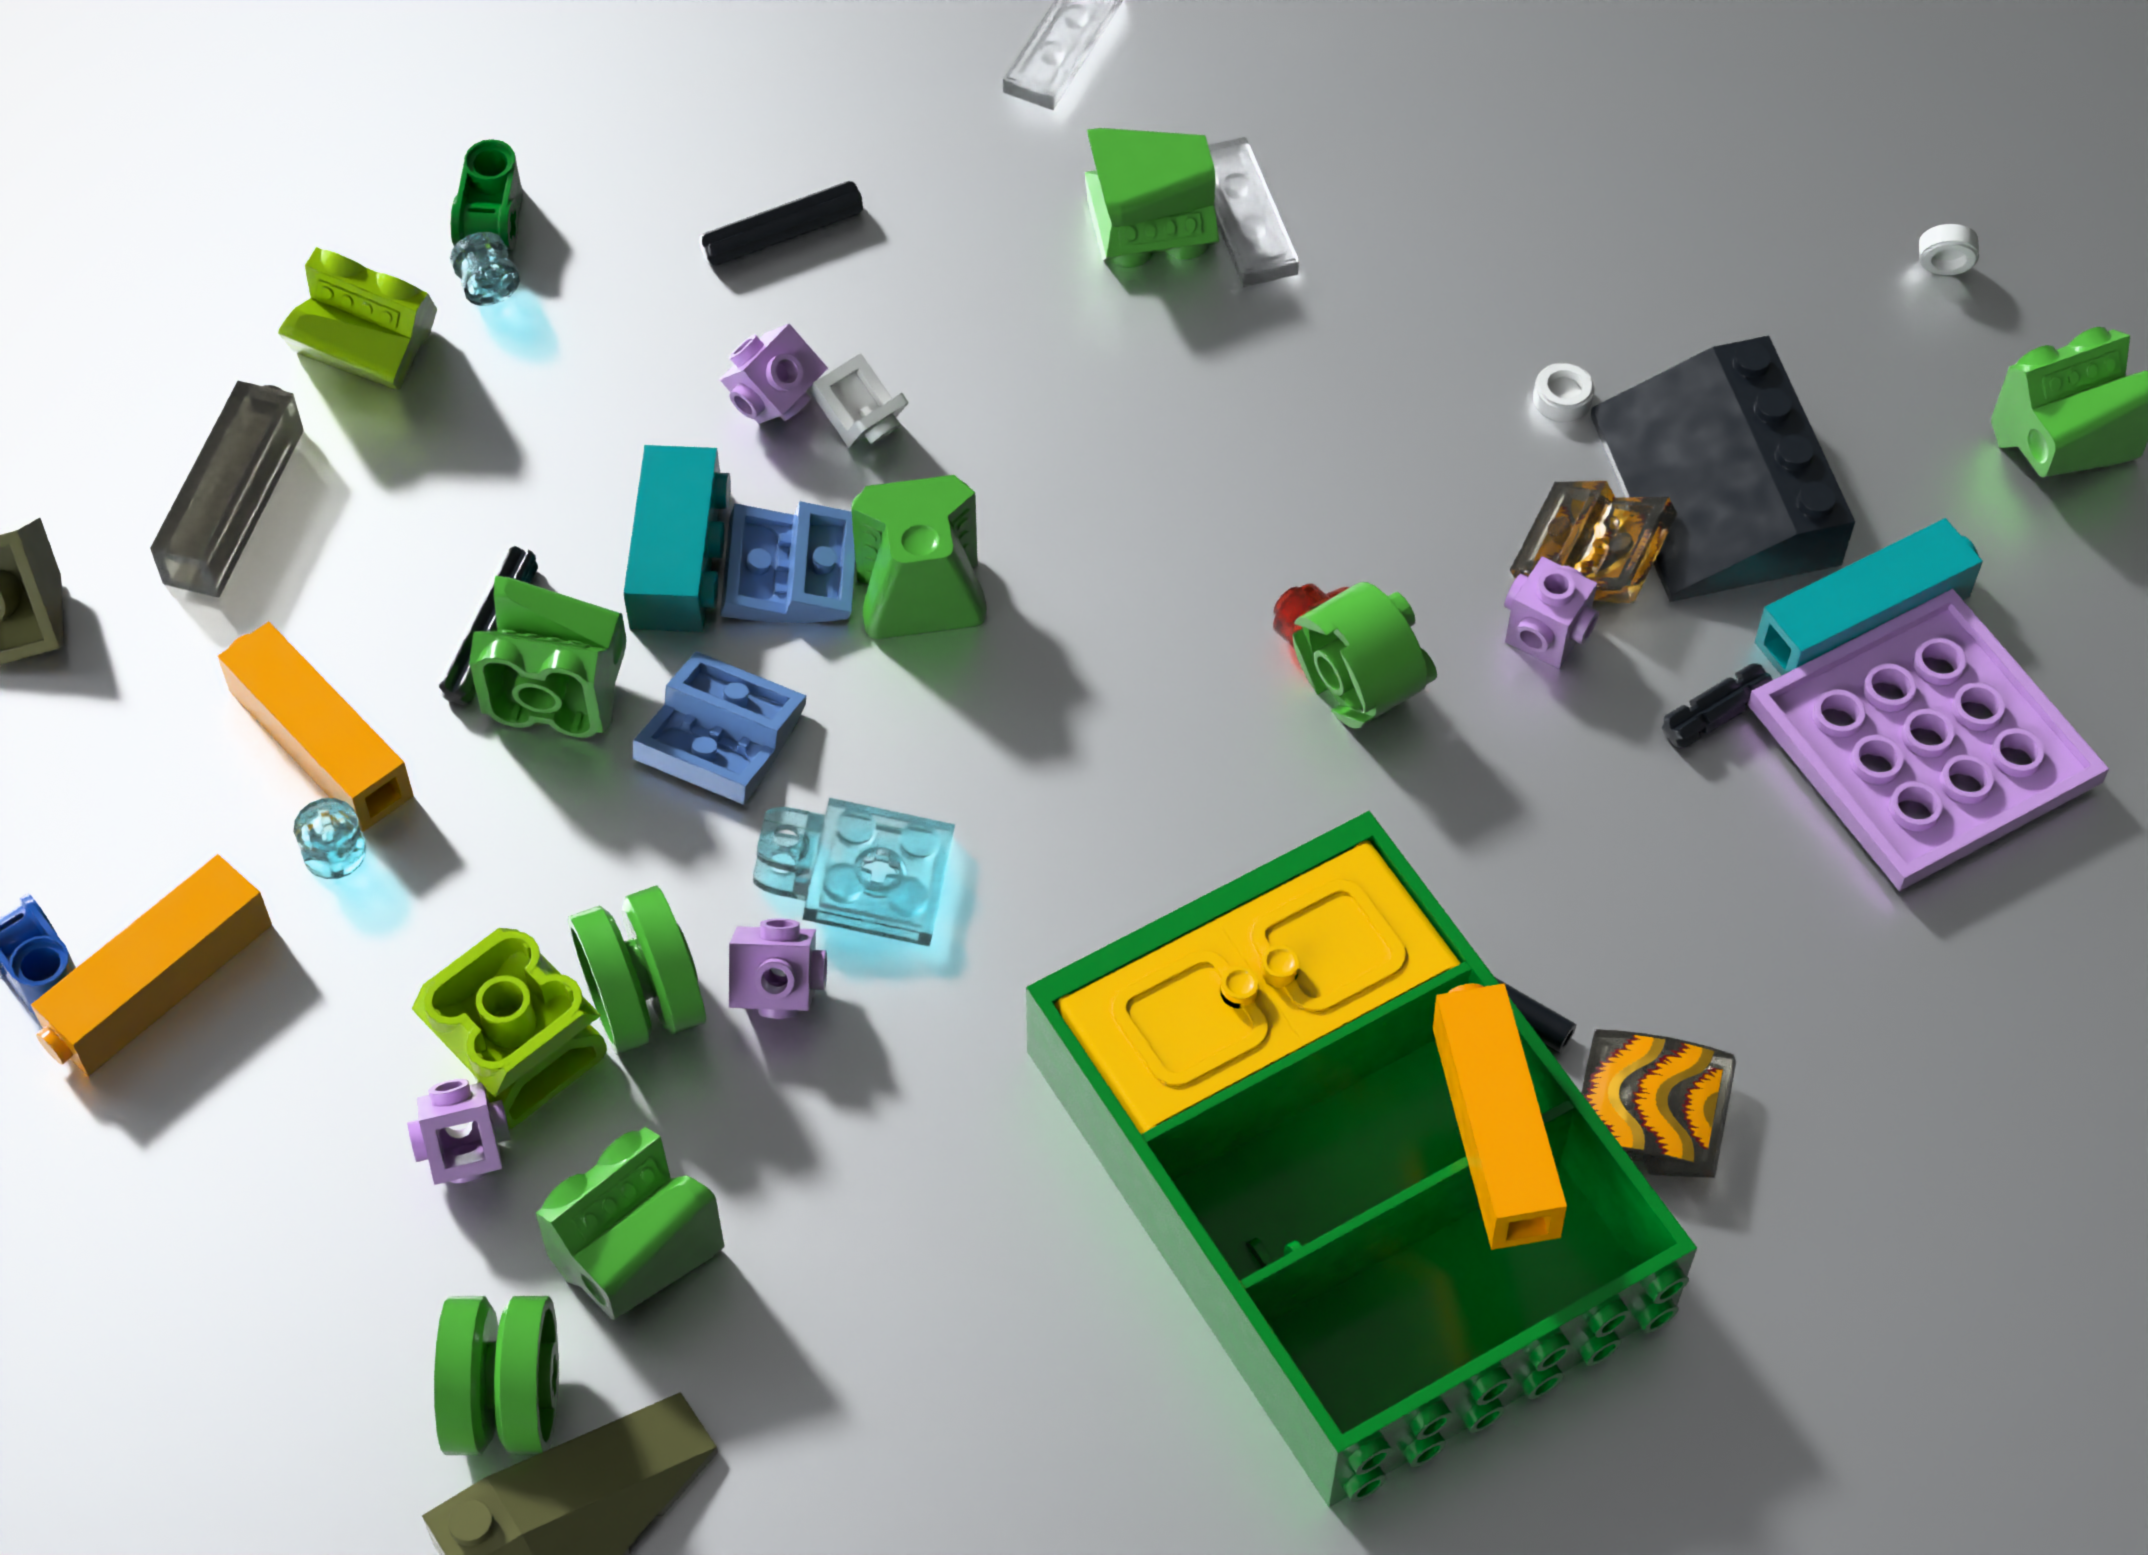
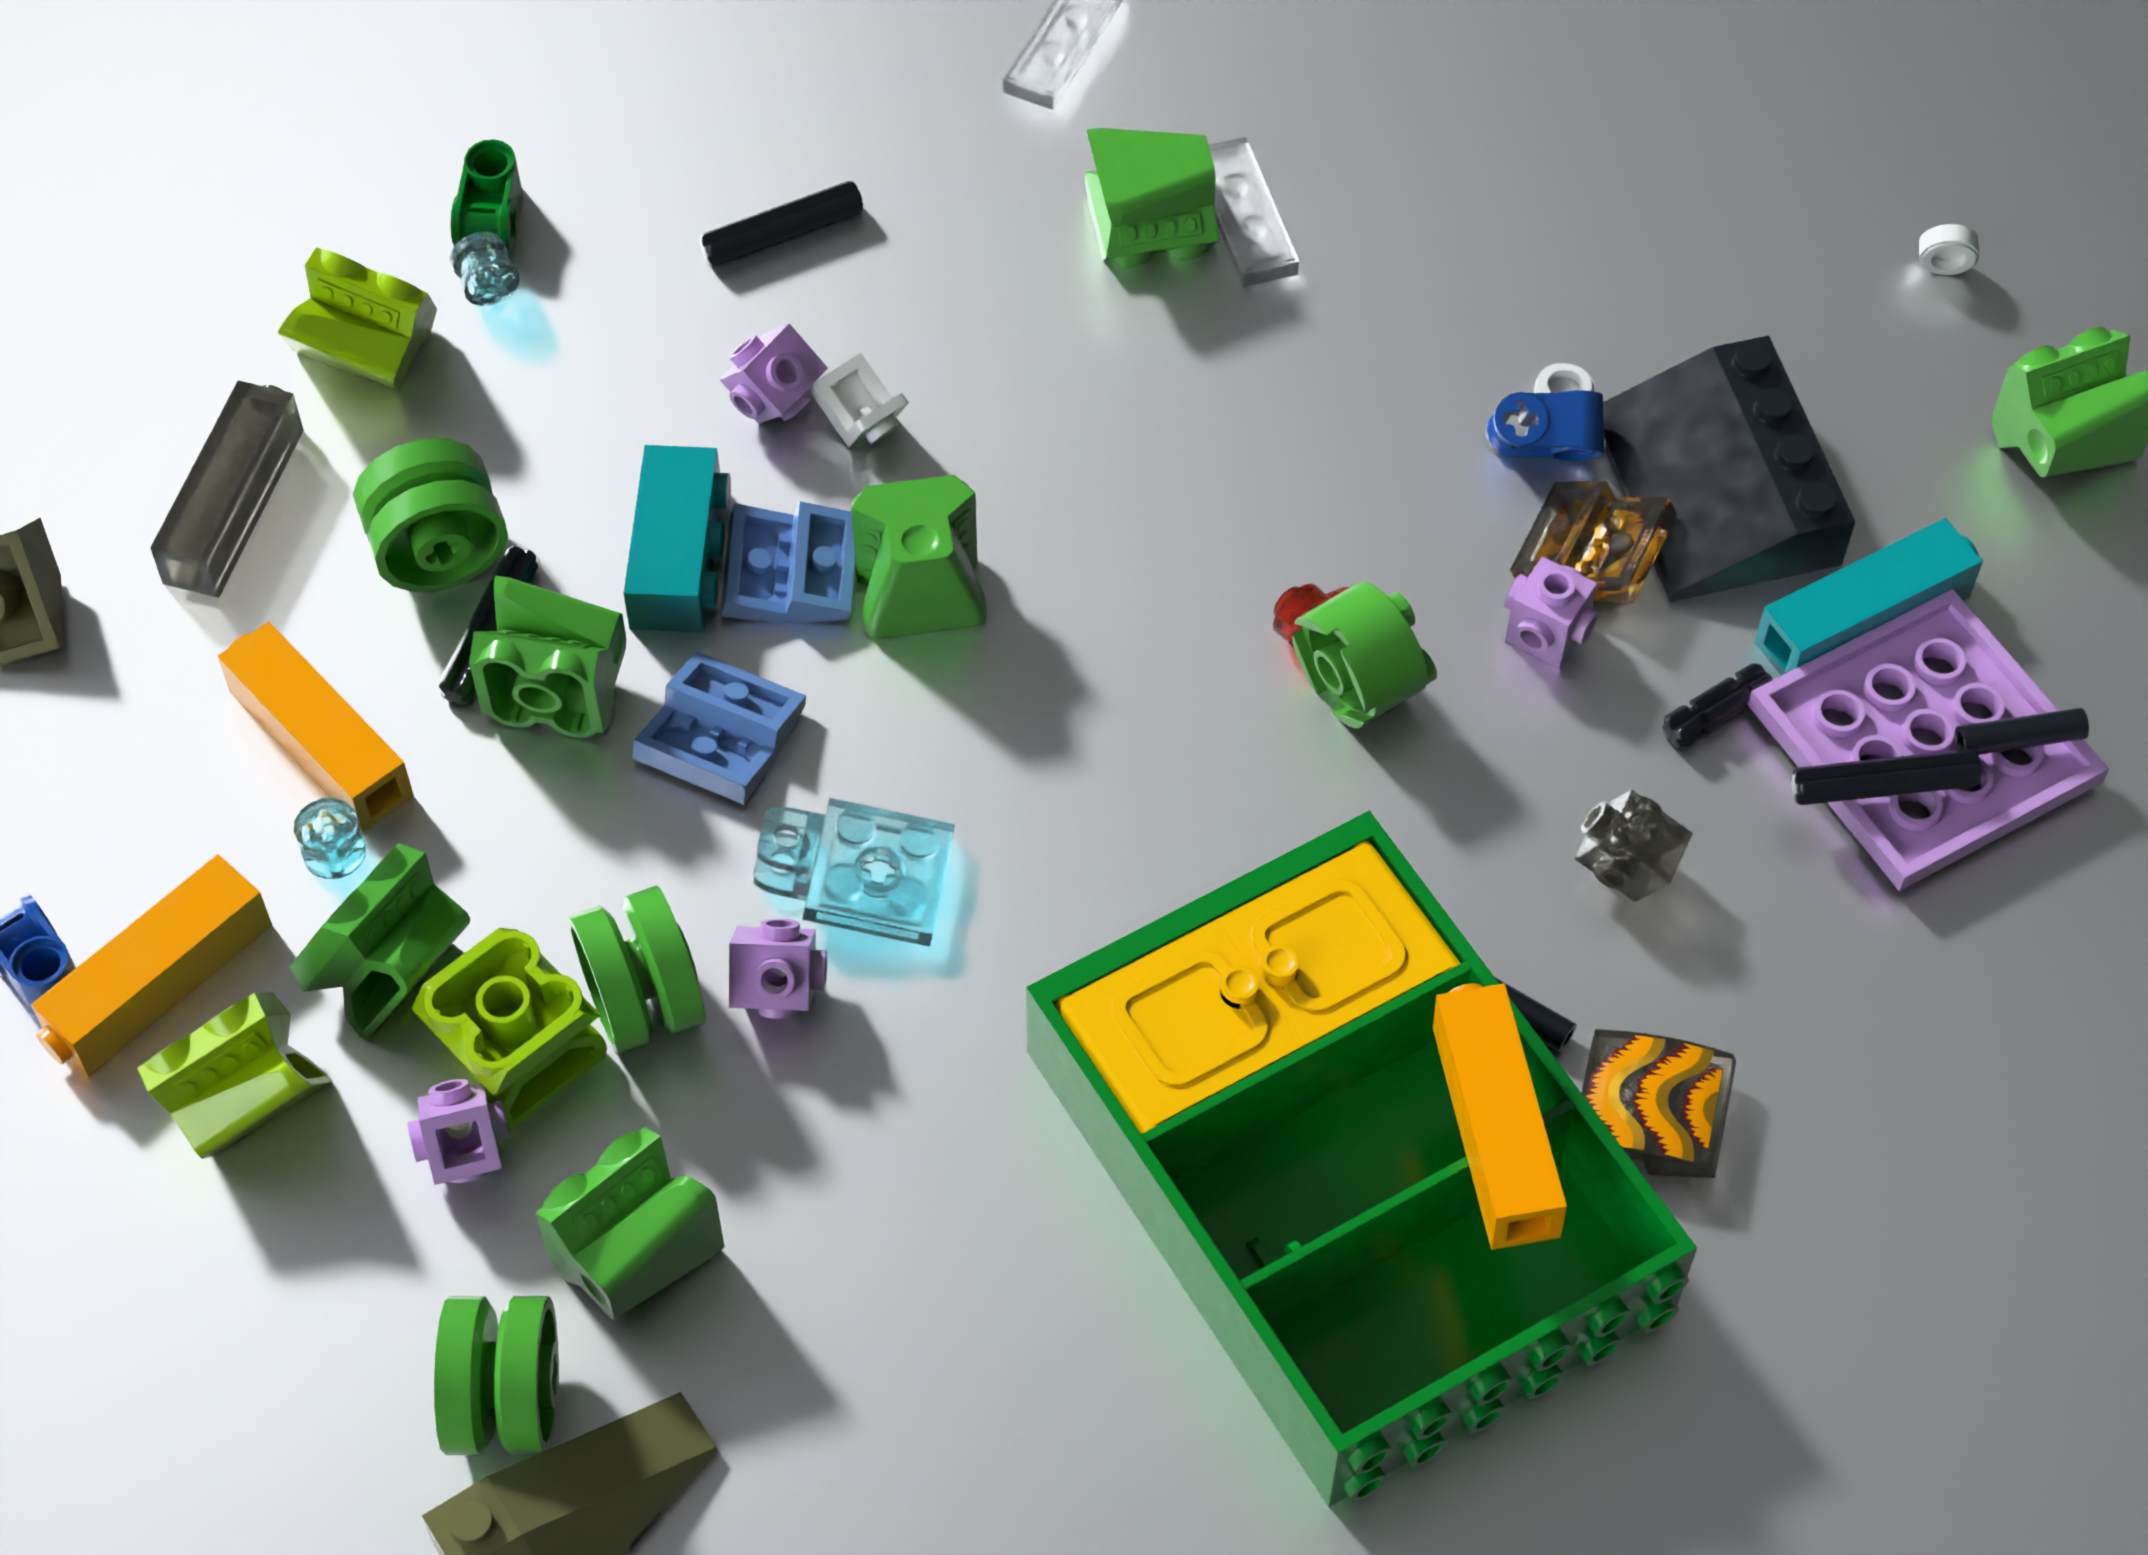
none -> lime piece [138,992,332,1159]
none -> bright green piece [289,843,471,1039]
none -> bright green wheel [353,438,508,592]
none -> blue piece [1486,390,1604,461]
none -> clear smoke brick [1575,789,1693,902]
none -> black axle [1790,749,1982,805]
none -> black piece [1955,708,2089,755]

